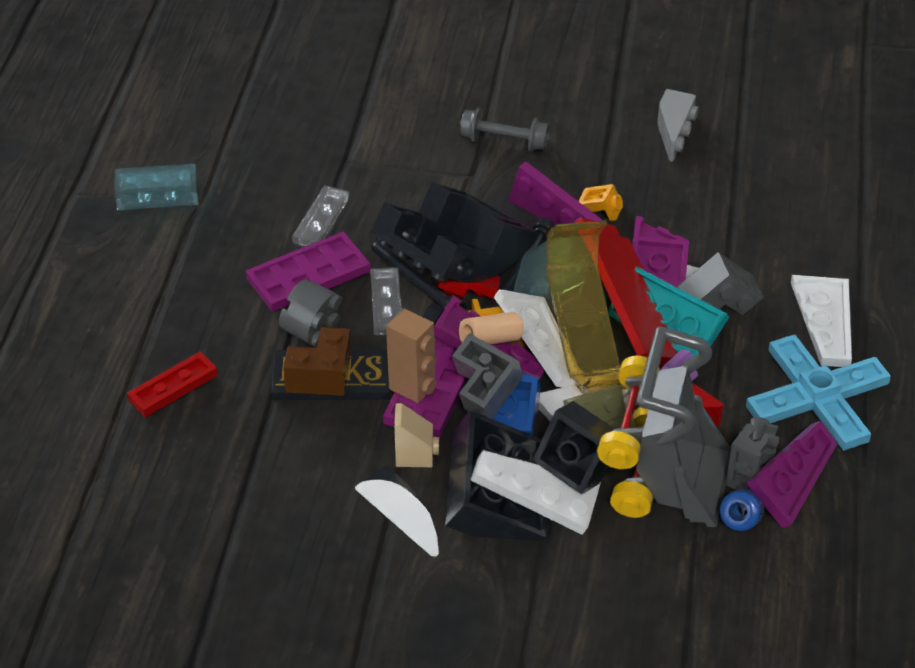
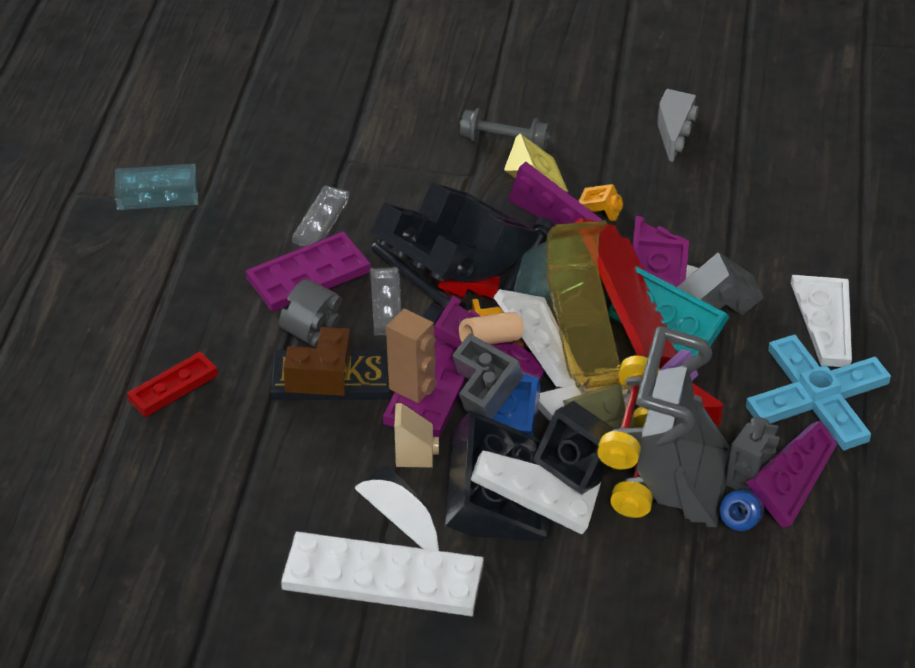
none -> white plate [281,532,483,616]
none -> light yellow slope [504,134,568,192]

